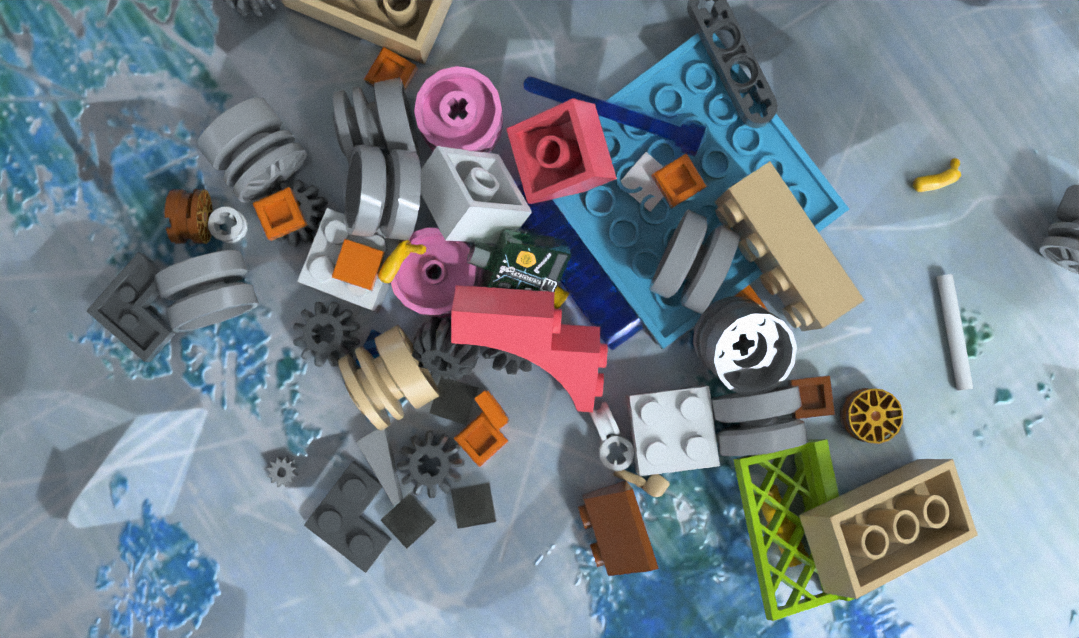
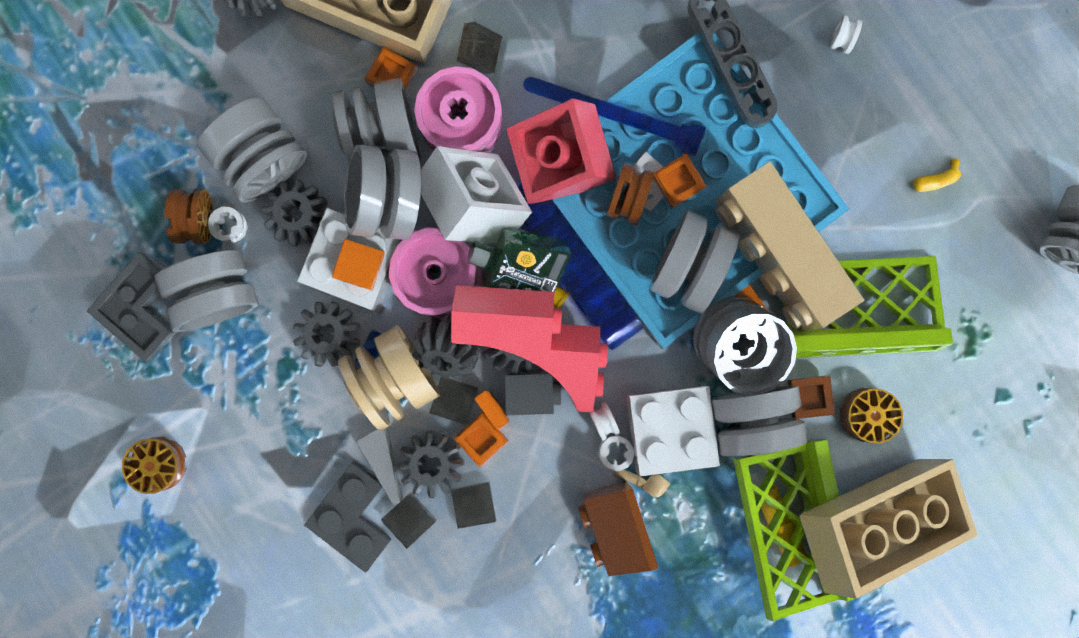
orange tile [252,187,308,241] -> none
light grey piece [267,456,298,487] -> none
yellow piece [378,240,426,283] -> none
white bar [937,274,973,391] -> none
none -> dark orange wheel [122,437,187,494]
none -> clear smoke plate [456,22,502,74]
none -> dark grey brick [505,374,561,415]
none -> dark orange wheel [606,162,655,226]
none -> lime fence [783,256,953,358]
none -> white bush [830,15,862,54]

